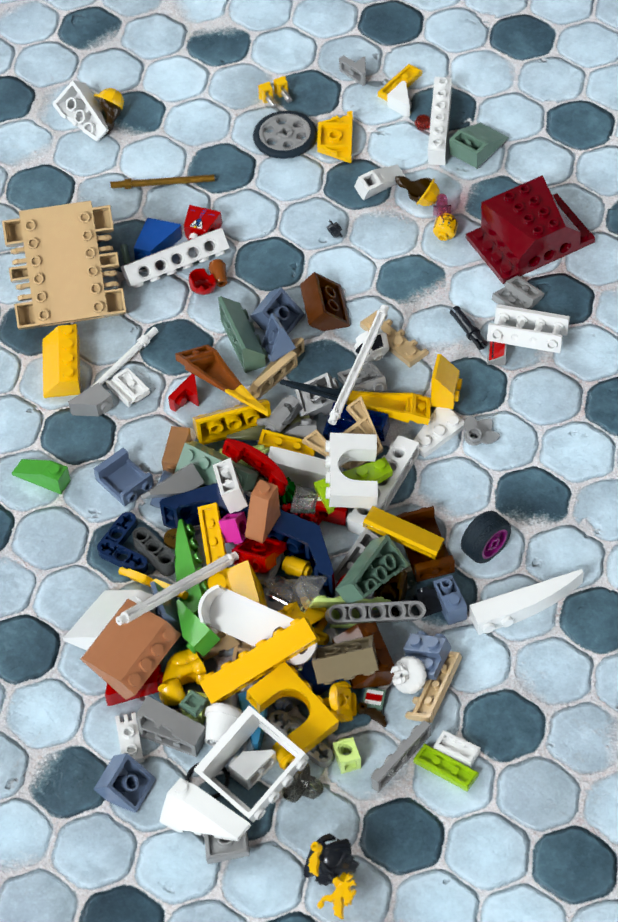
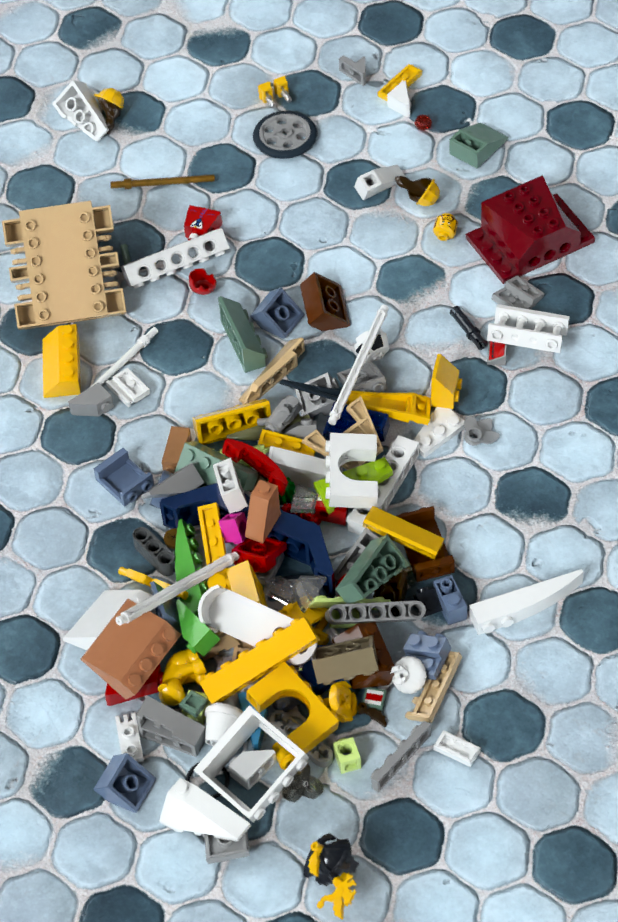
bright green slope [12,459,71,494] -> none
dark blue beam [97,512,148,574] -> none
blue slope [133,218,182,260] -> none
red slope [168,374,199,412] -> none
dark orange plate [175,344,268,416] -> none
dark orange cone [208,259,227,287] -> none
sand blue slope [262,312,296,362] -> none
yellow brick [282,555,313,577] -> none
yellow wing [317,111,353,163] -> none
black plate [326,220,343,238] -> none
tan hinge [360,311,429,367] -> none
lime tile [413,743,478,792] -> none
white brick [428,77,452,165] -> none
clear pink hinge [433,194,451,216] -> none
black wheel [461,511,511,564] -> none

